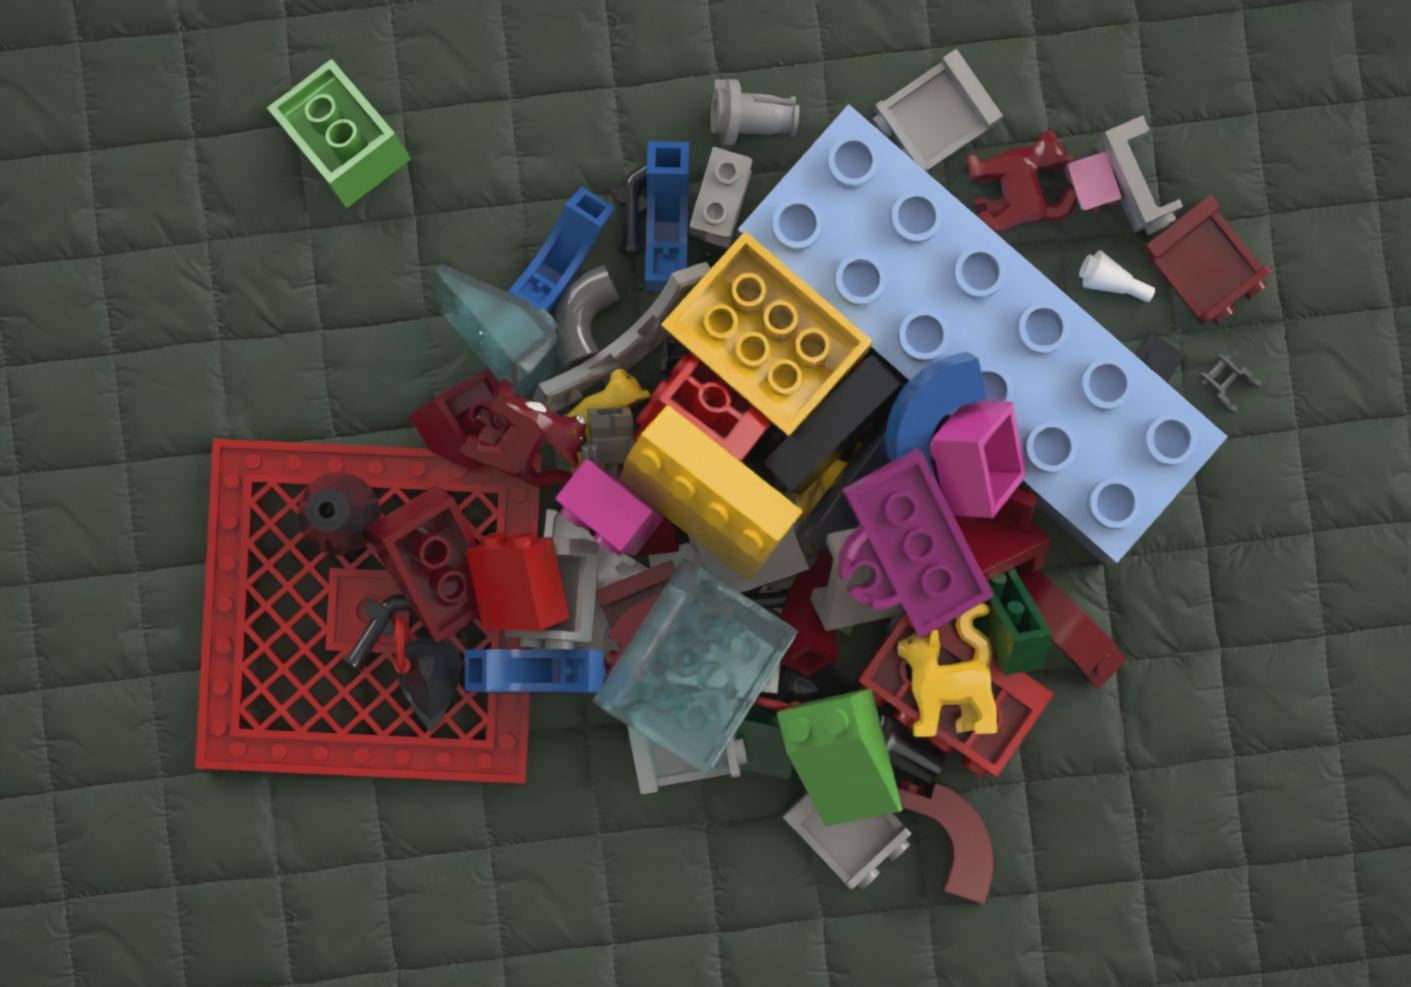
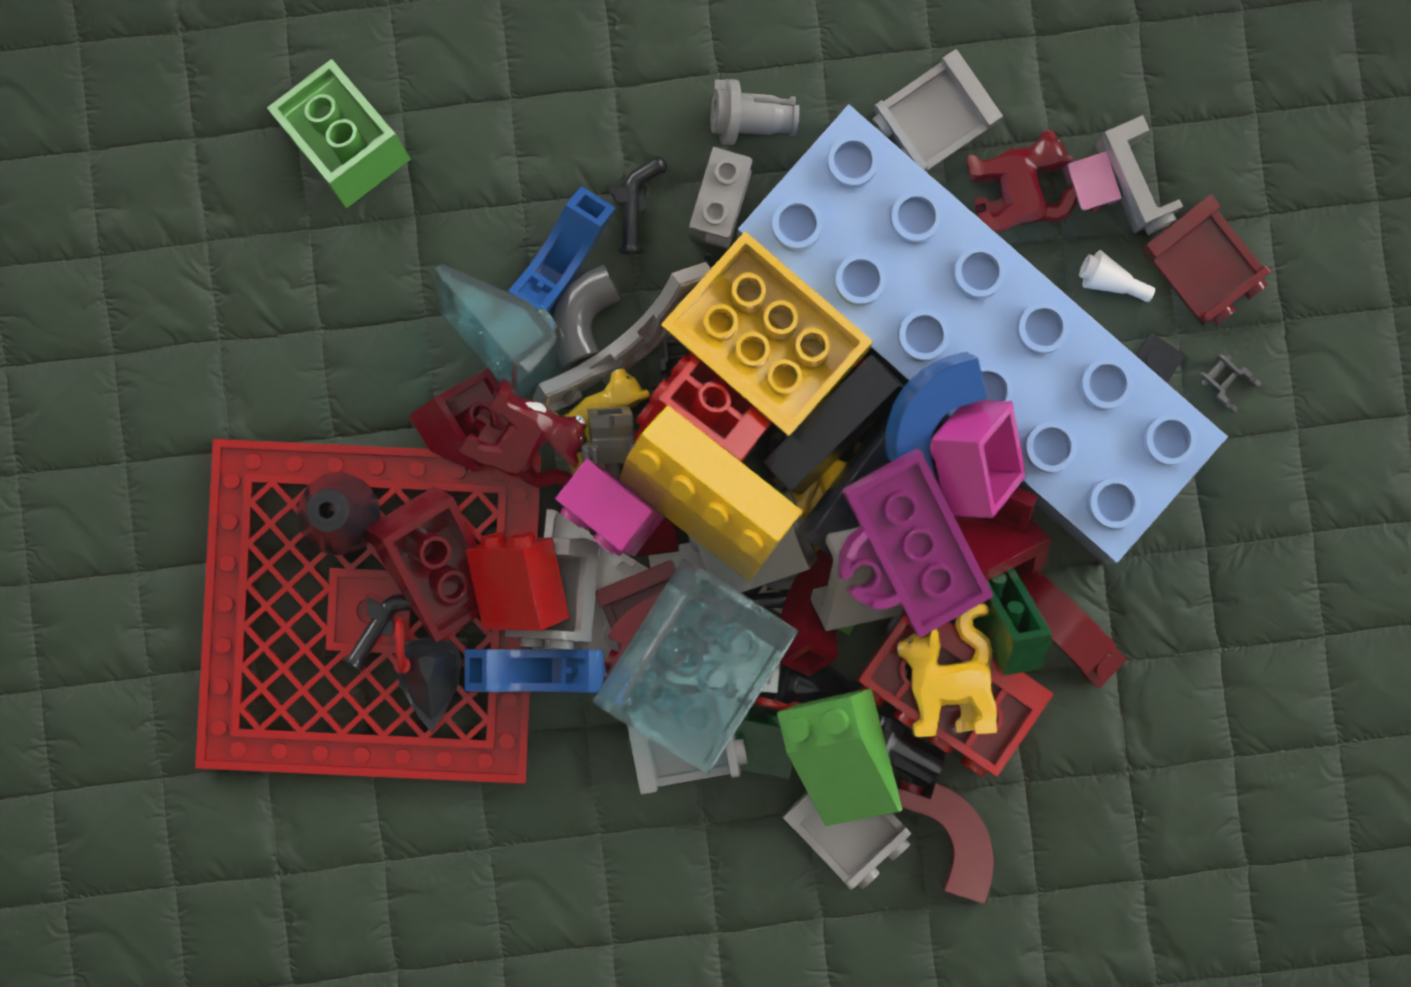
blue arch [645,141,689,291] -> none

